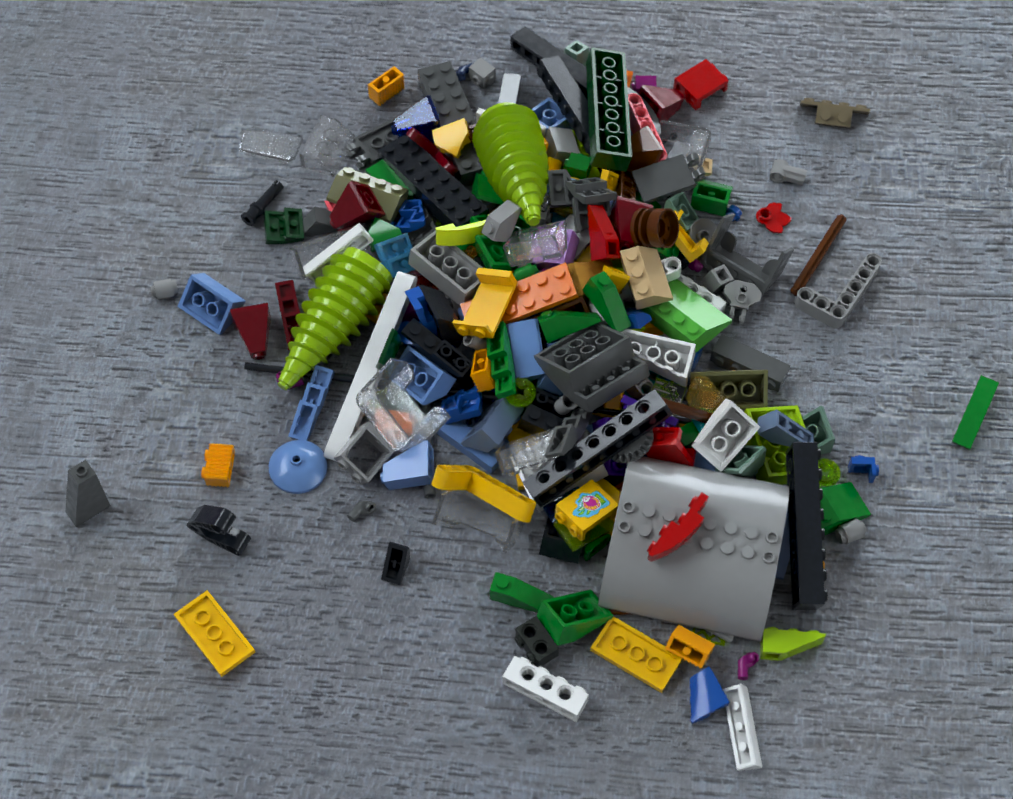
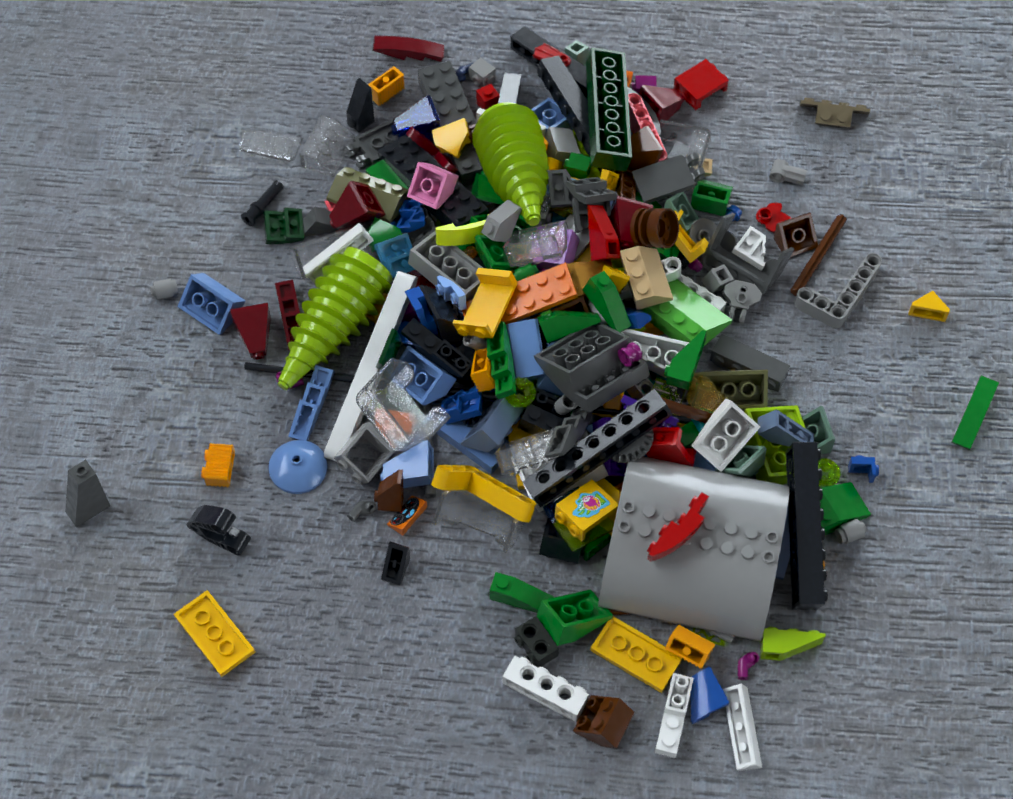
none -> black slope [346,78,375,133]
none -> dark red slope [372,36,444,62]
none -> reddish brown slope [374,469,404,512]
none -> slope [387,496,427,536]
none -> bright pink slope [407,162,459,209]
none -> light blue slope [435,275,467,311]
none -> red brick [476,84,500,110]
none -> red piece [533,43,571,67]
none -> reddish brown slope [573,695,635,749]
none -> magenta wheel [618,342,642,367]
none -> white slope [655,673,694,758]
none -> green slope [664,330,706,390]
none -> white wing [732,226,766,271]
none -> reddish brown slope [774,212,818,257]
none -> yellow slope [908,291,950,322]

